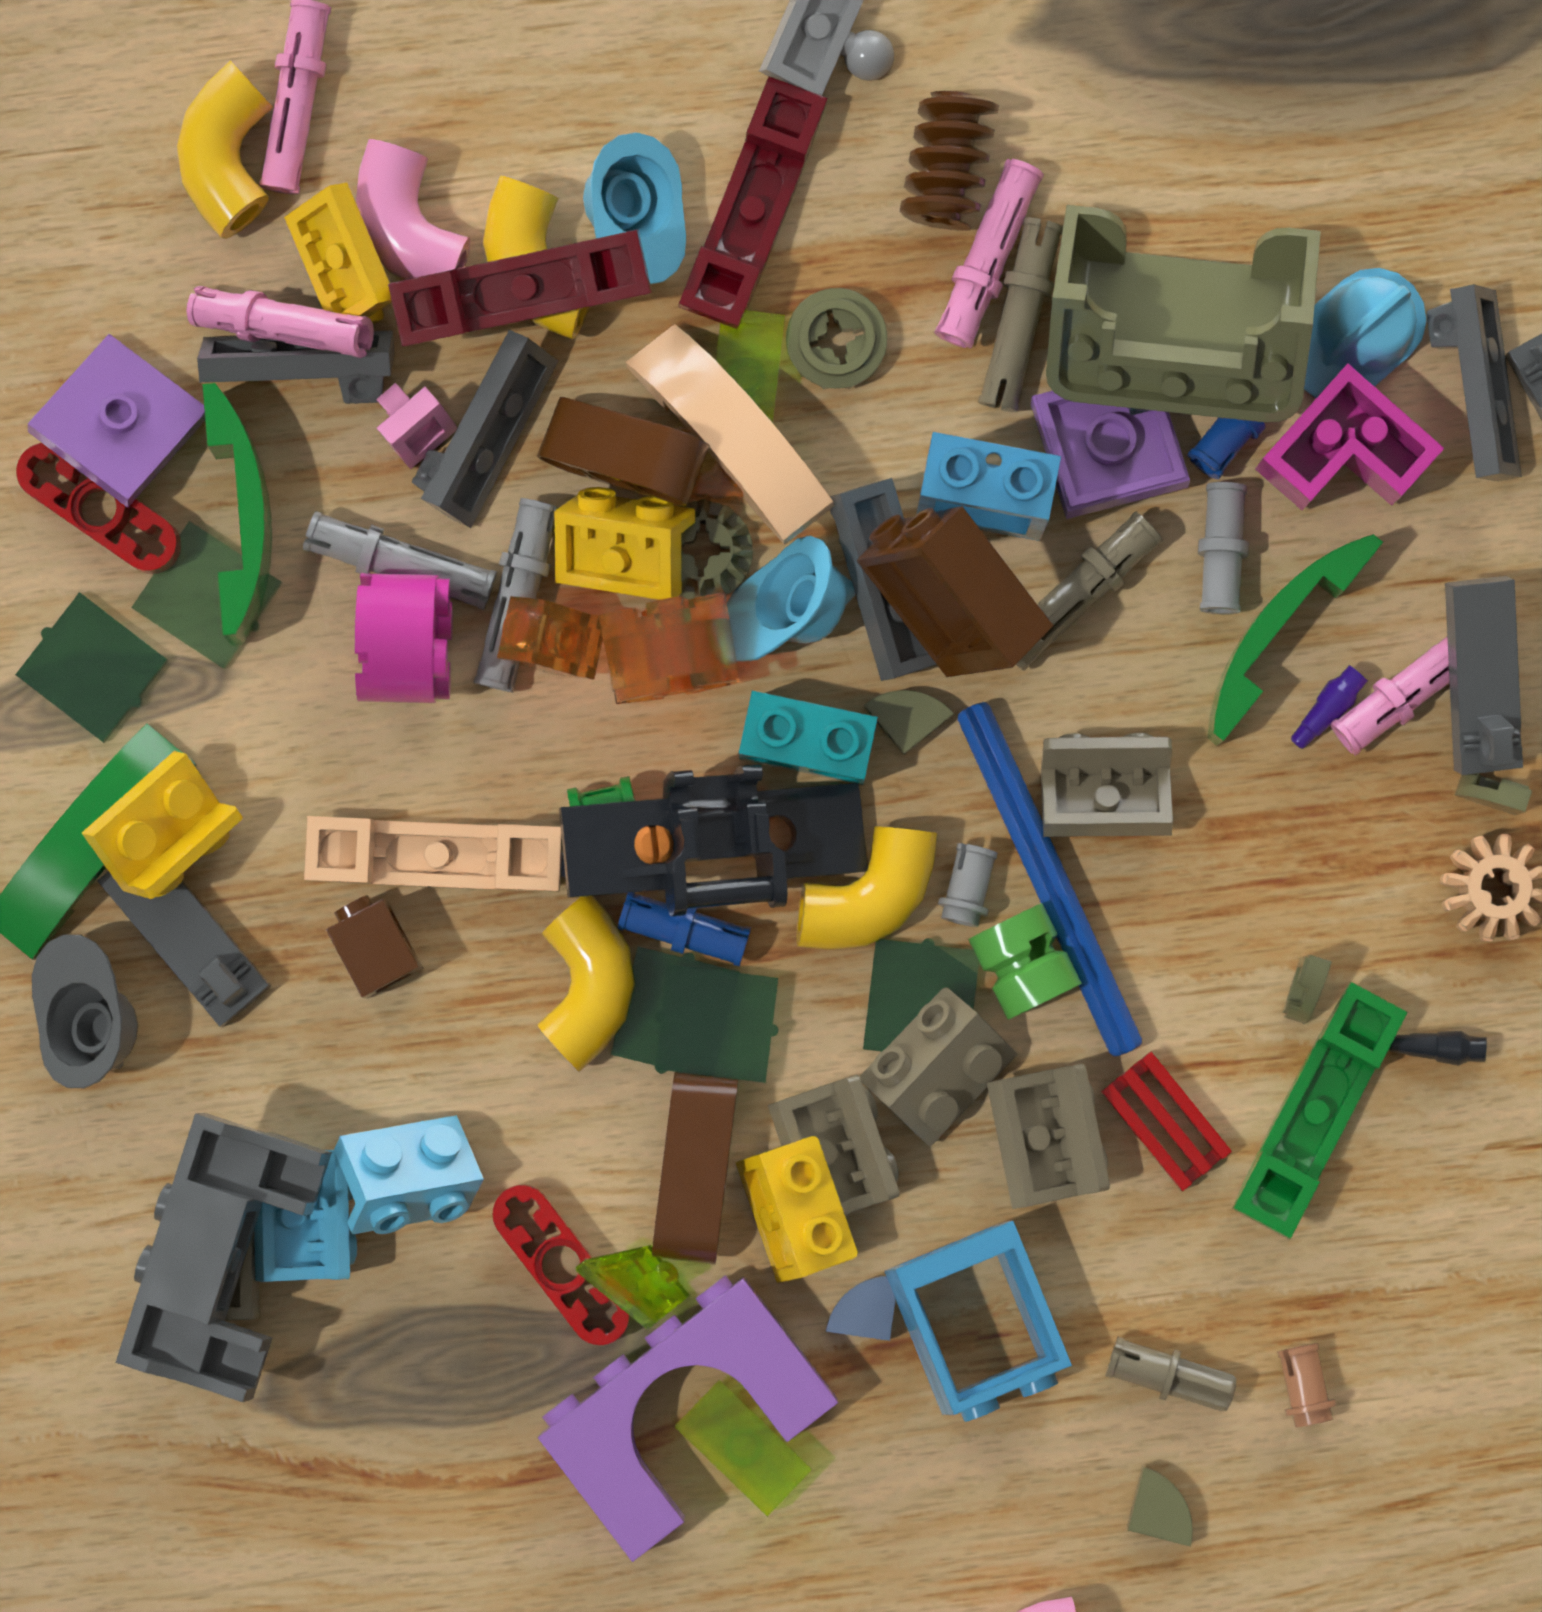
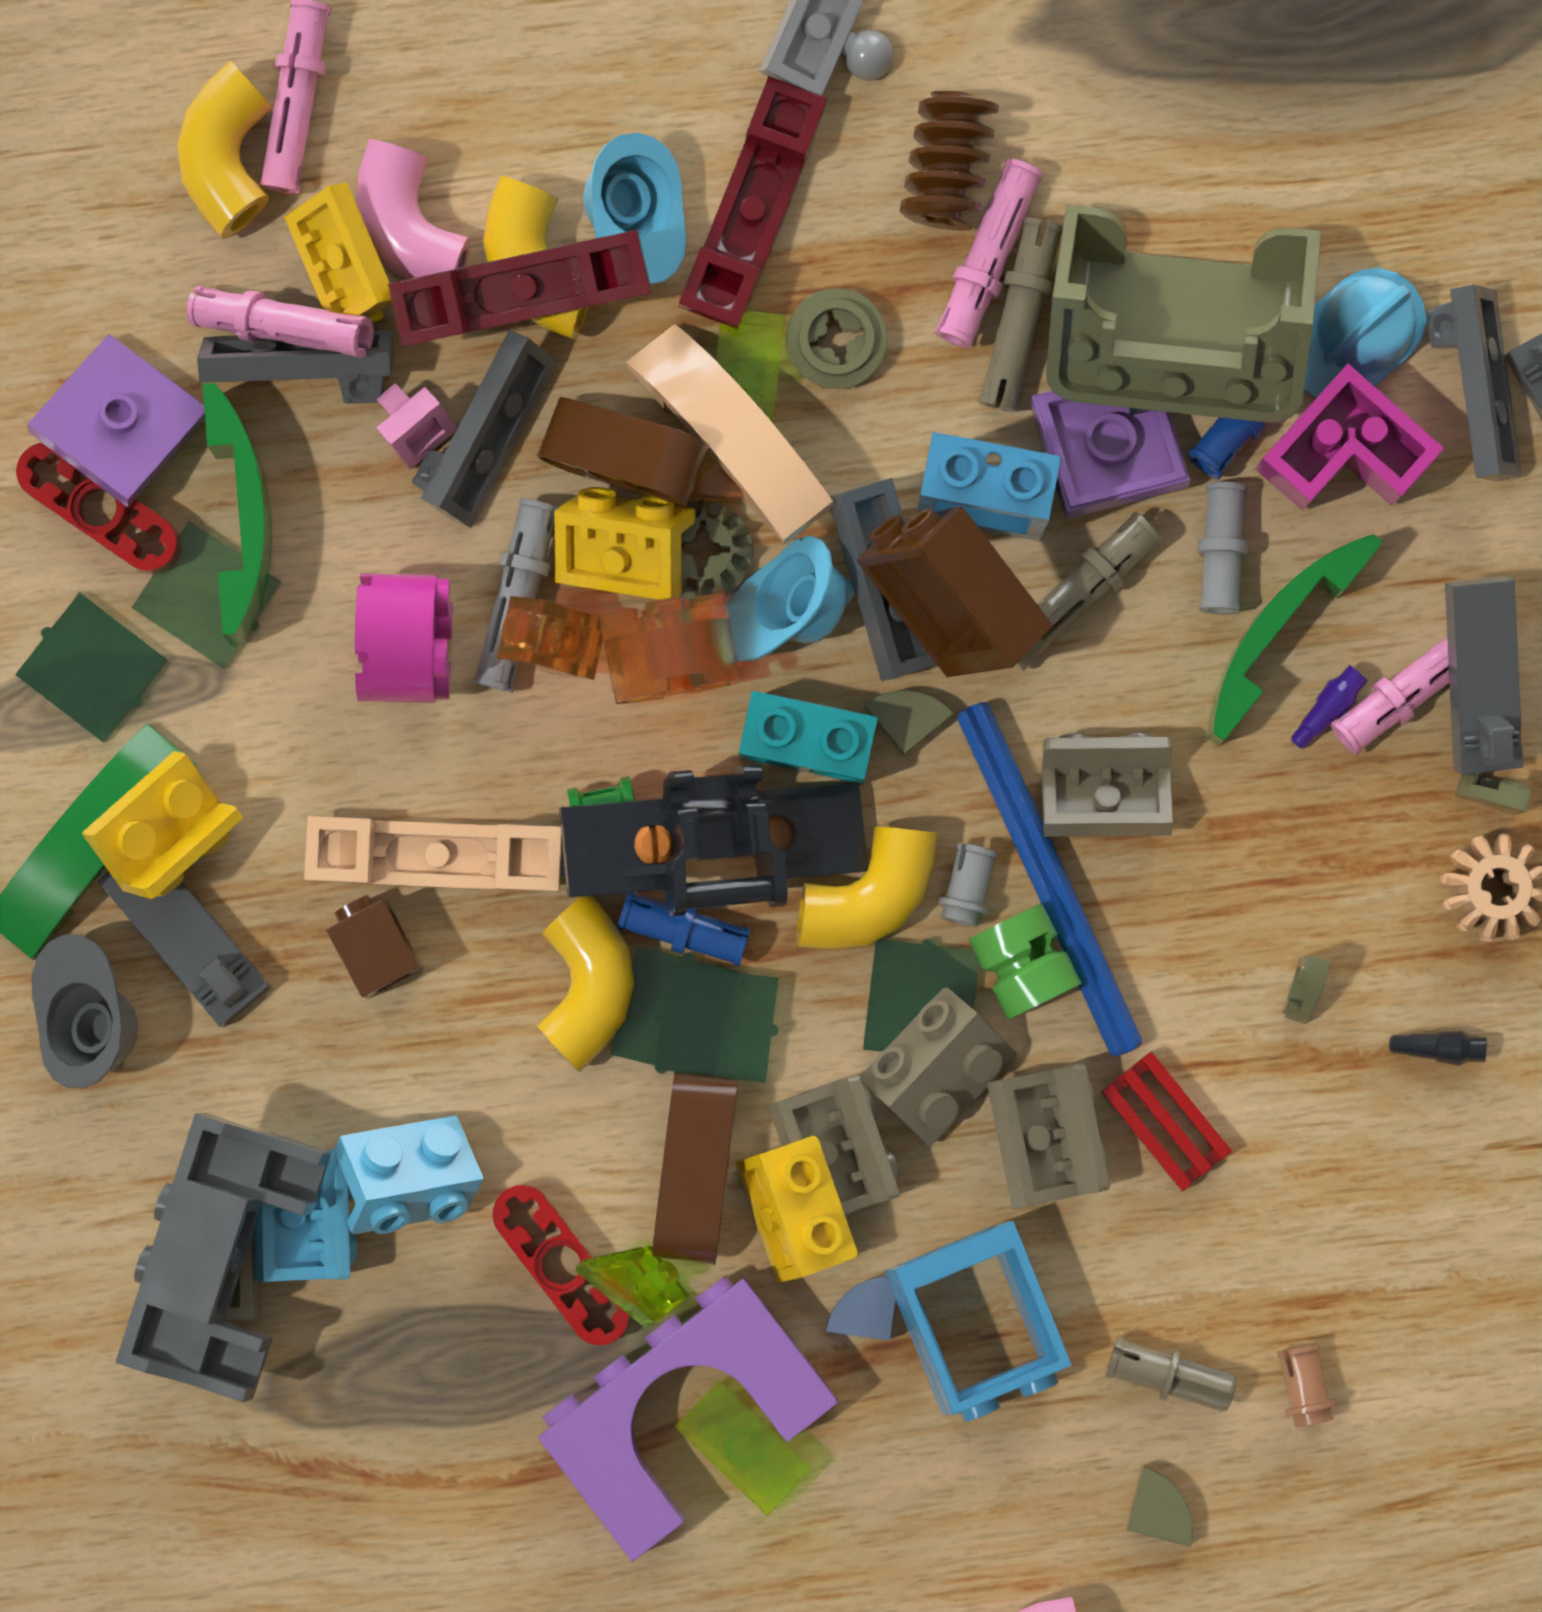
light grey pin [303,511,497,610] -> none
green slope [1232,982,1408,1239] -> none

